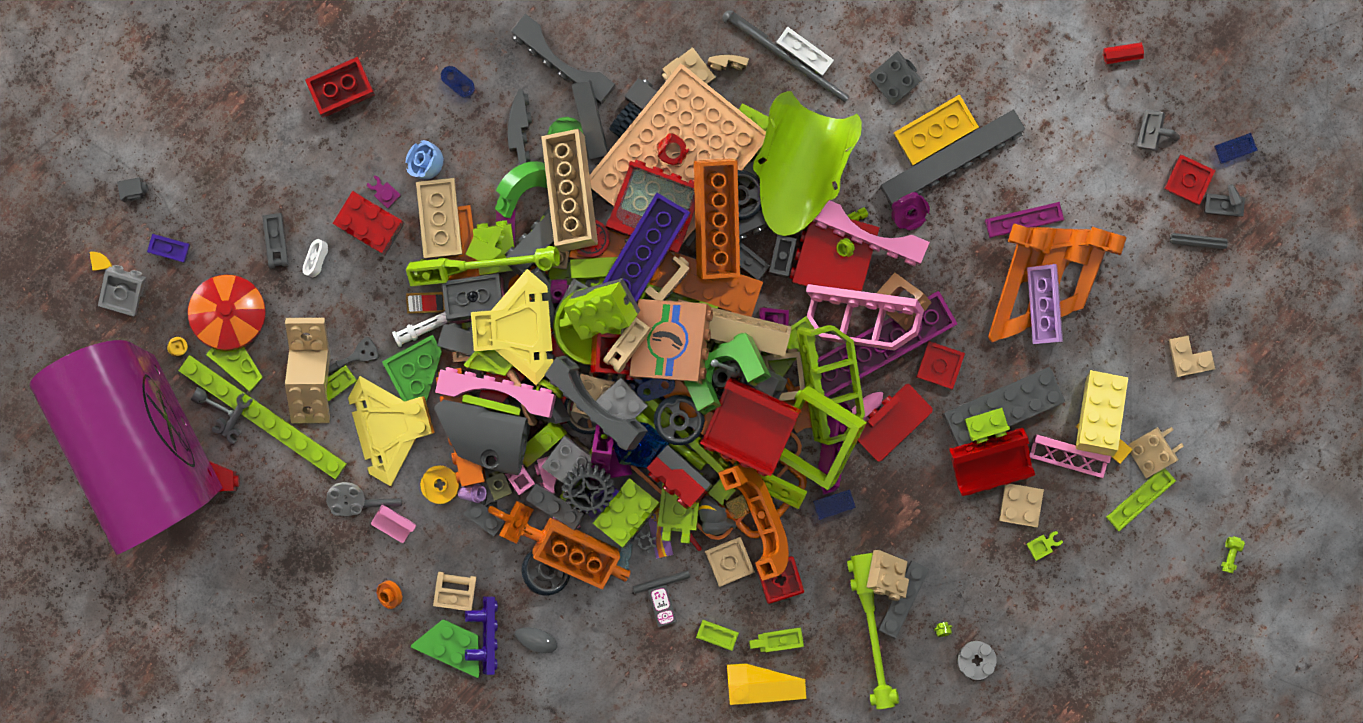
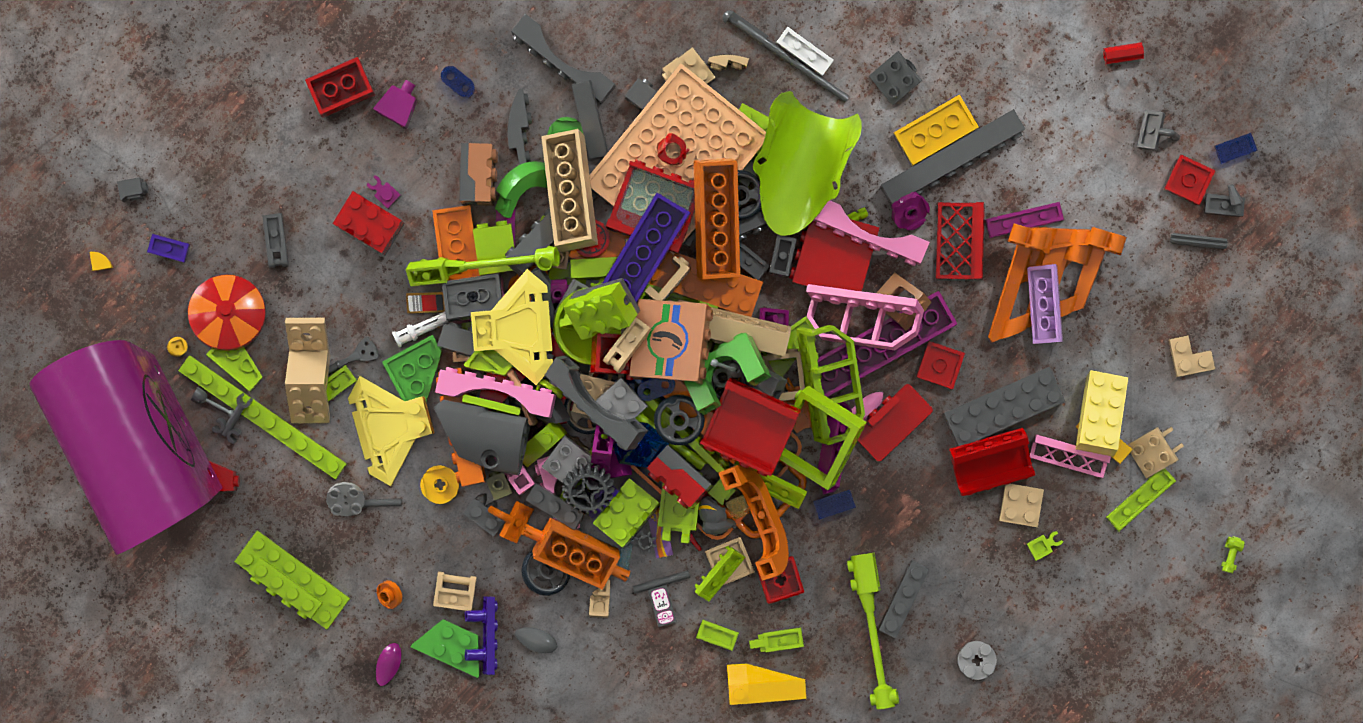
light grey plate [98,265,146,316] -> none
white plate [303,239,328,278] -> none
bright pink panel [371,504,416,543] -> none
light blue cylinder [405,140,444,180] -> none
tan plate [416,178,463,259] -> none
lavender cone [458,484,486,503] -> none
lime brick [465,225,505,261] -> none
black bush [609,103,641,138] -> none
lime plate [837,238,854,257] -> none
tan plate [867,550,909,601] -> none
lime plate [934,622,953,637] -> none
lime bracket [964,408,1010,444] -> none
none -> lime plate [234,530,351,630]
none -> magenta torso [373,80,417,129]
none -> magenta arm [376,643,401,686]
none -> nougat piece [459,143,498,206]
none -> tan slope [589,580,610,618]
none -> lime plate [695,546,746,601]
none -> red fence [936,202,985,280]

